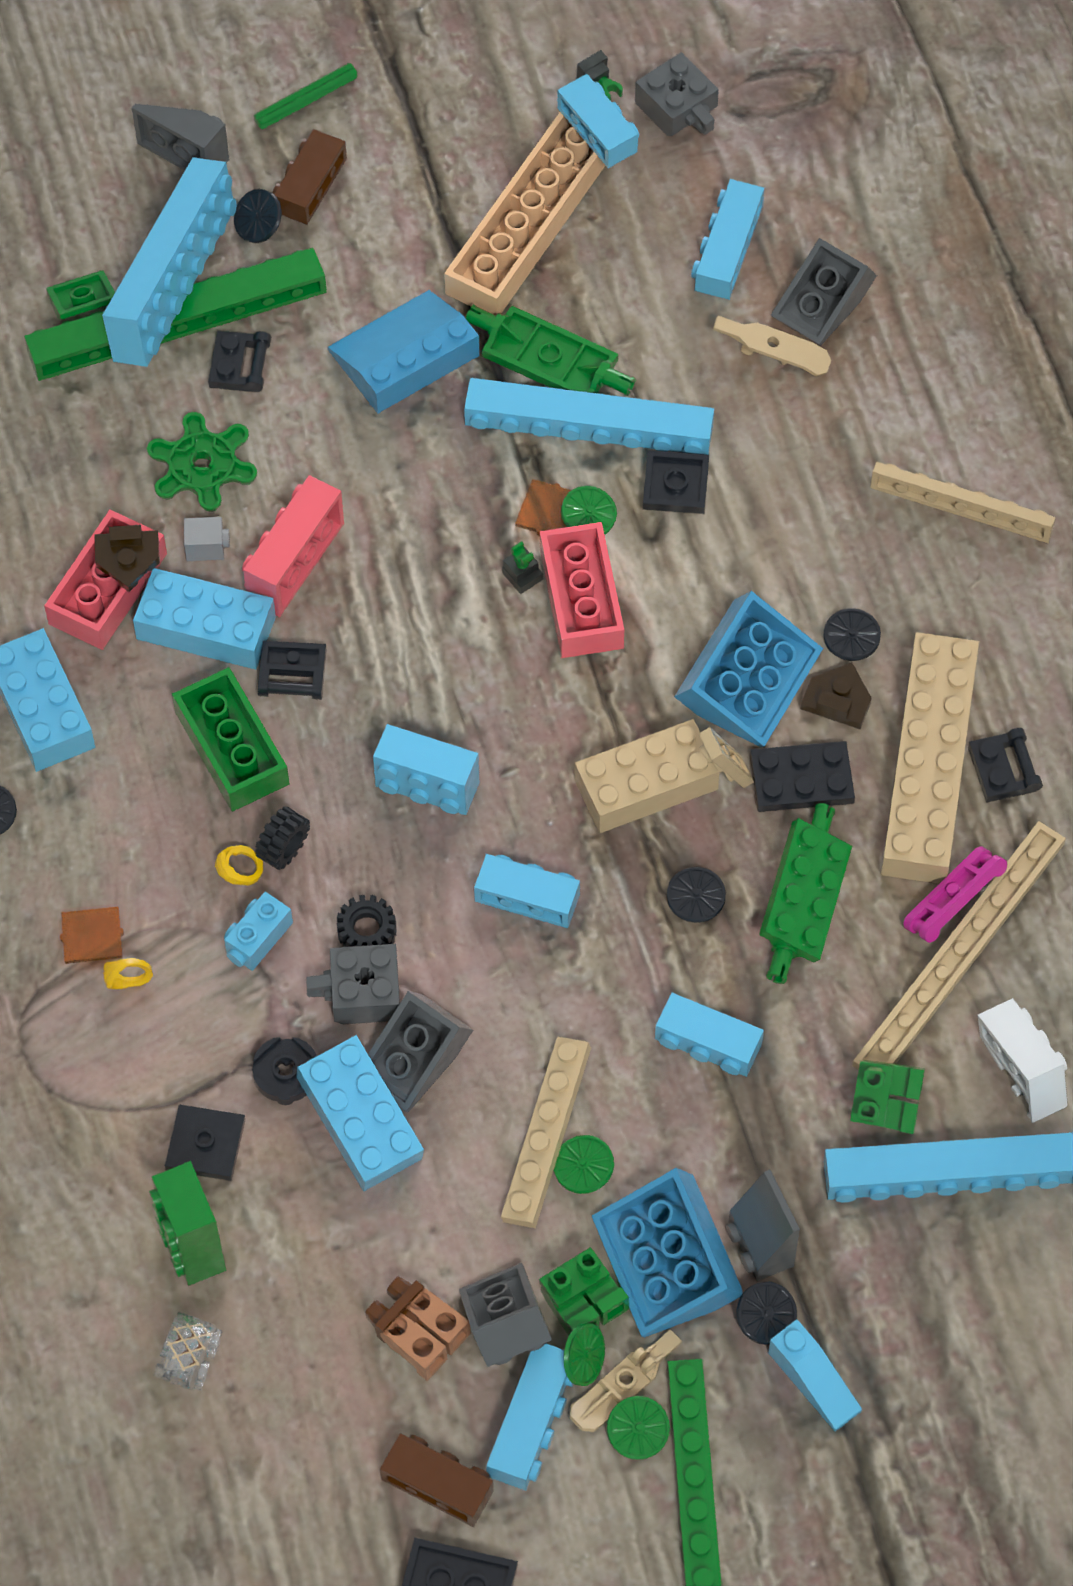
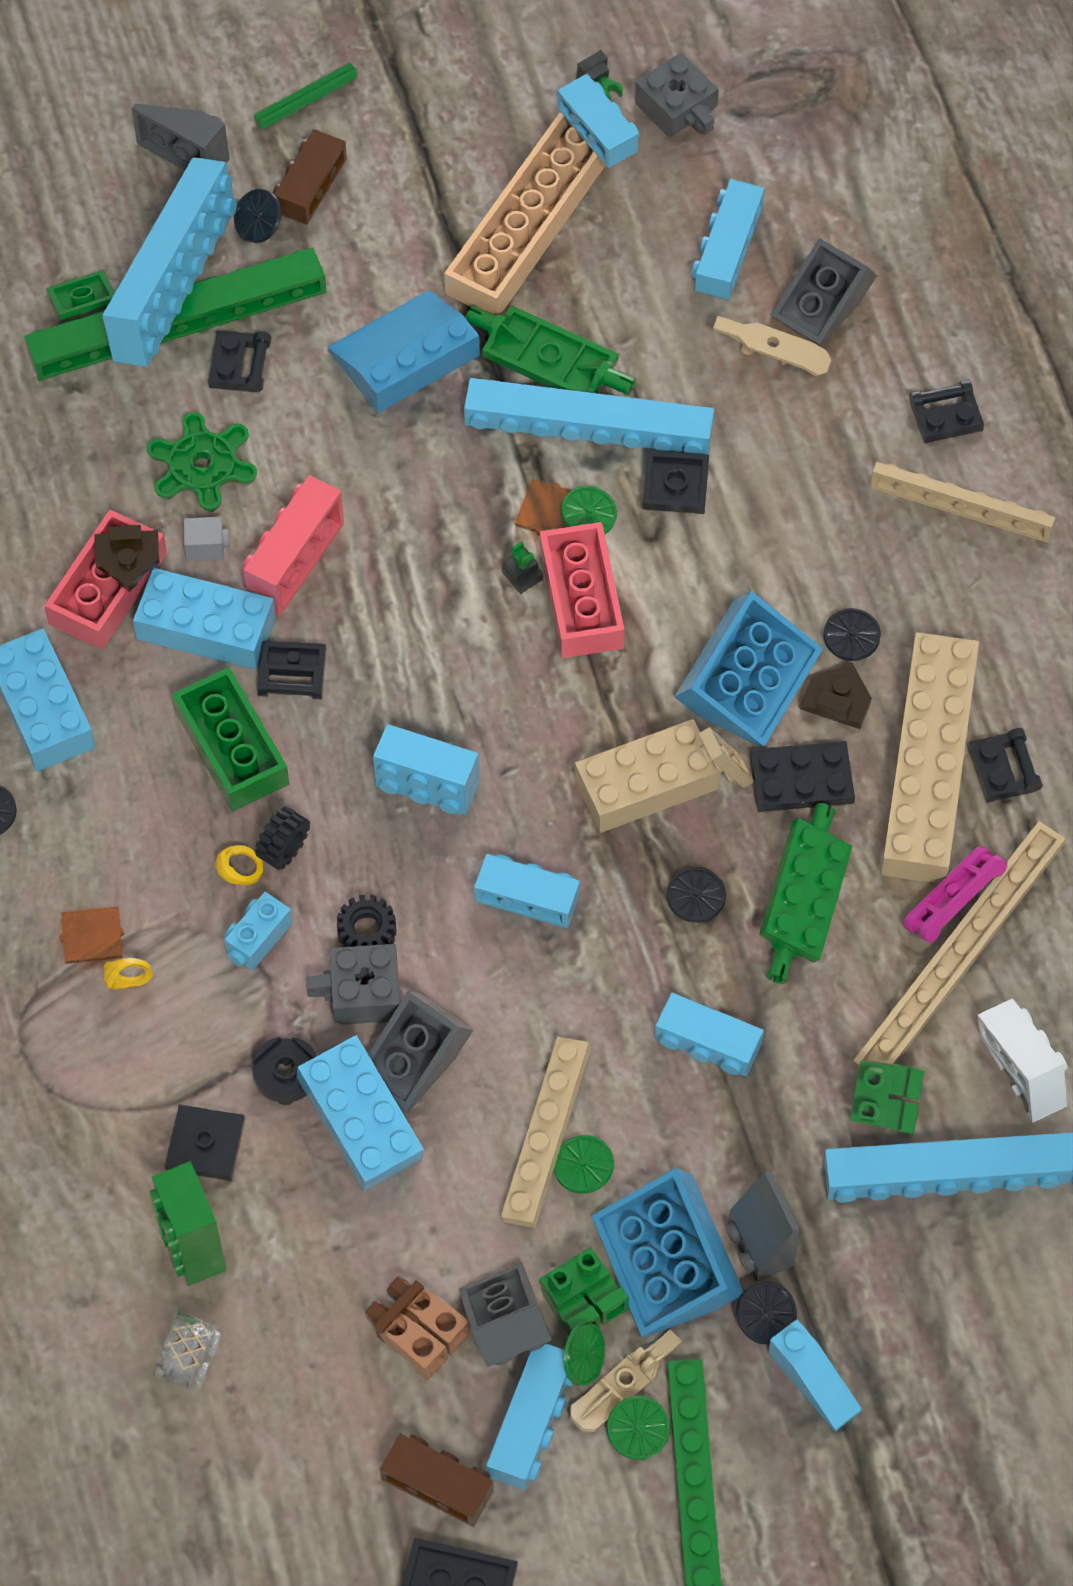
none -> black plate [909,379,984,444]

